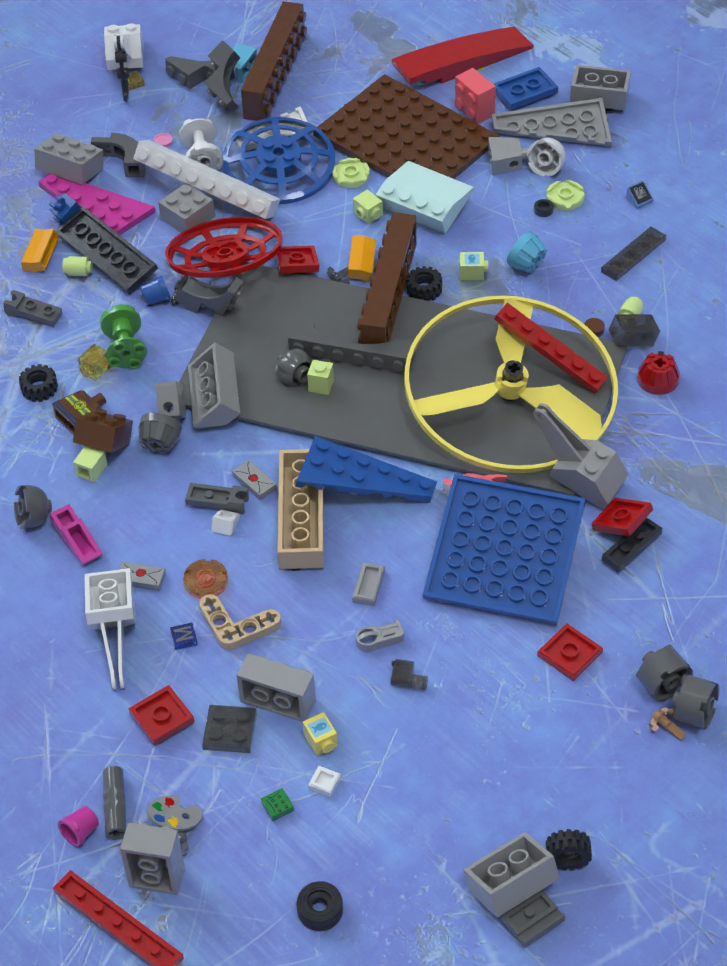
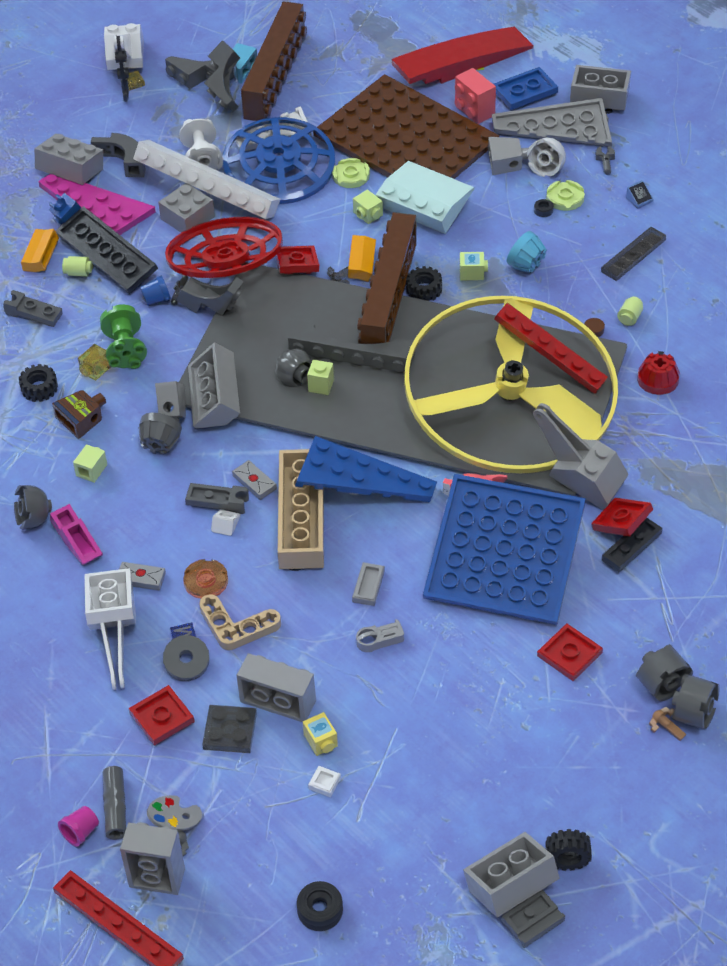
reddish brown brick [73,409,133,453] -> none
bright pink piece [154,133,173,147] -> none
green tile [261,788,294,821] -> none
clear smoke piece [391,659,428,690] -> none
clear smoke brick [608,314,660,347] -> none
none -> dark grey tile [163,635,209,681]
none -> dark grey bar [595,146,615,175]

